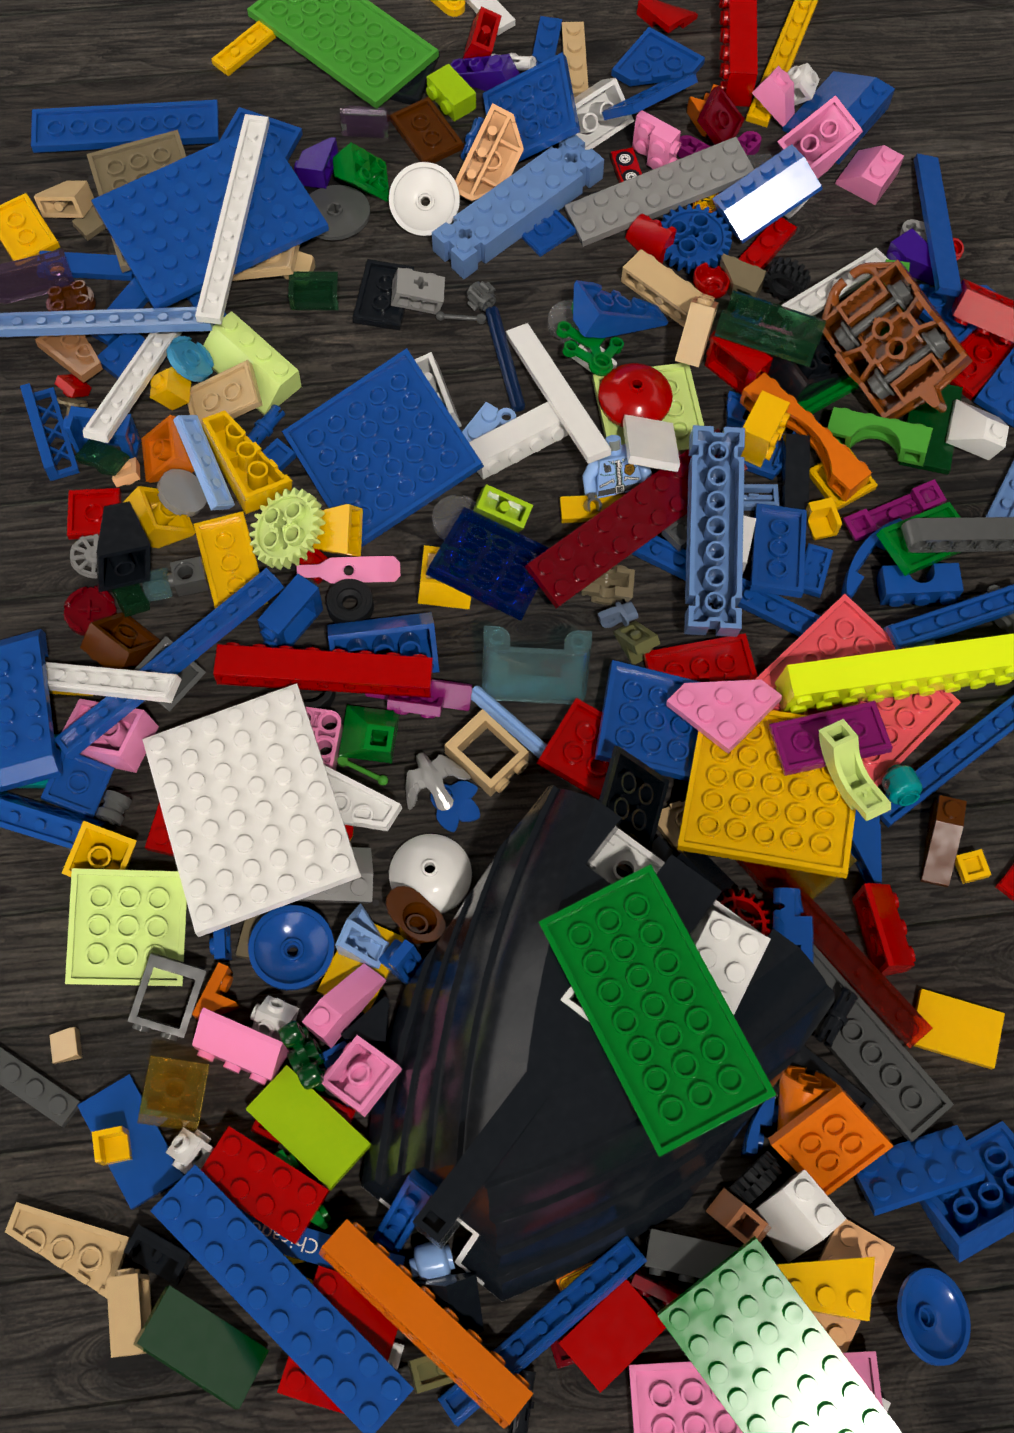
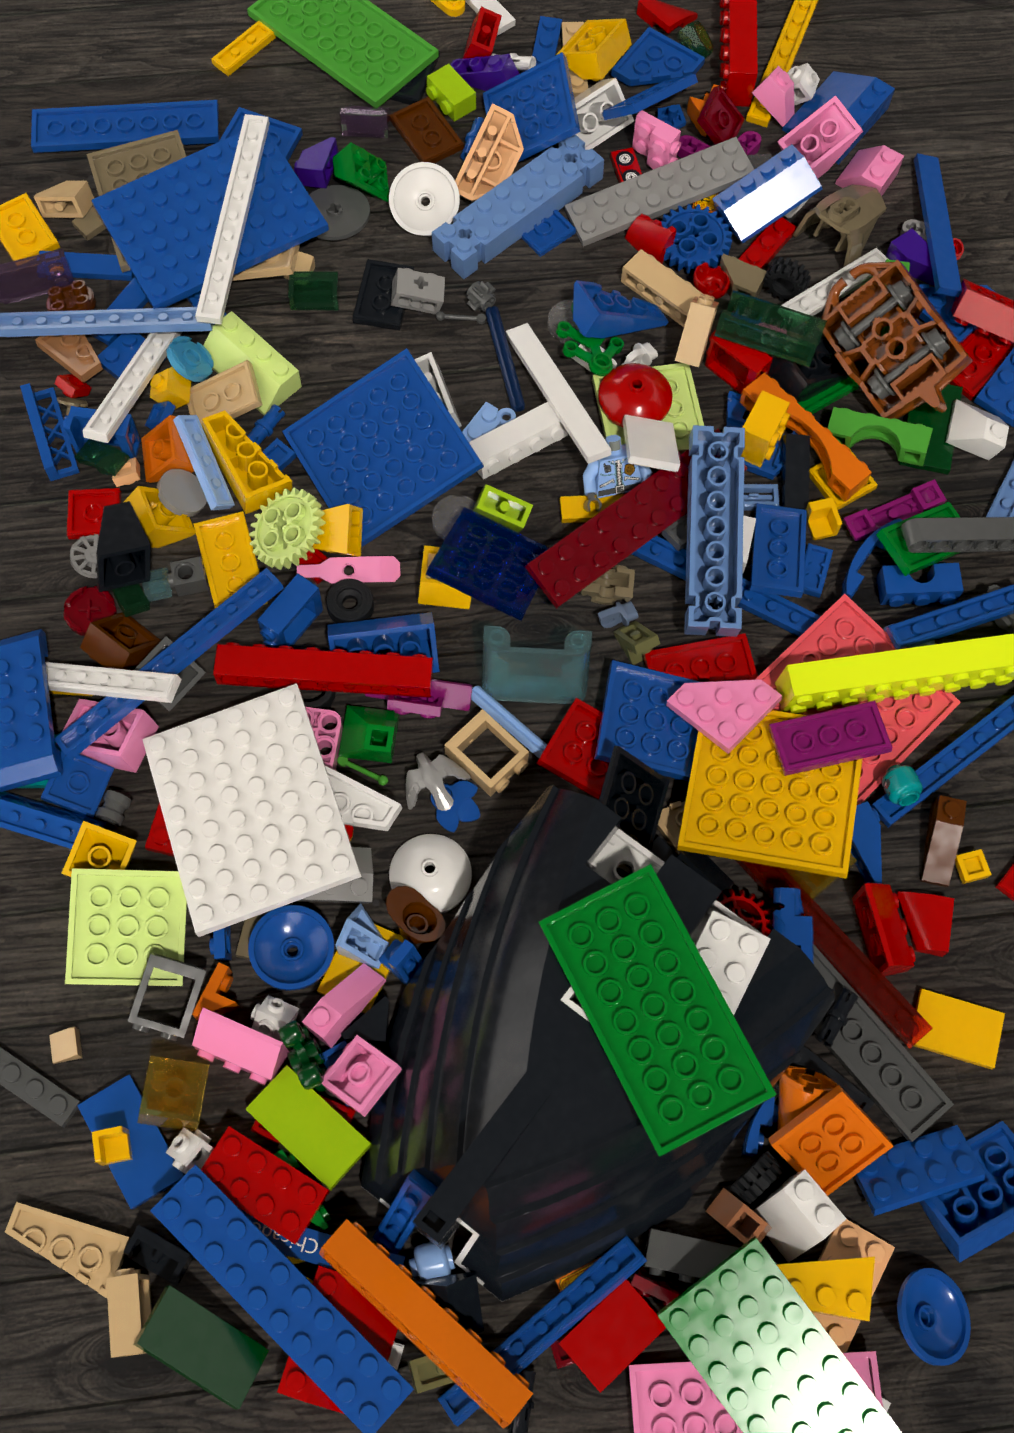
yellowish green arch [819,719,891,821] -> none
none -> blue plate [145,401,176,430]
none -> yellow slope [556,19,632,81]
none -> white piece [622,342,658,366]
none -> blue piece [657,104,686,129]
none -> clear green rock [677,21,713,58]
none -> dark tan piece [793,184,886,267]
none -> red slope [896,891,955,957]

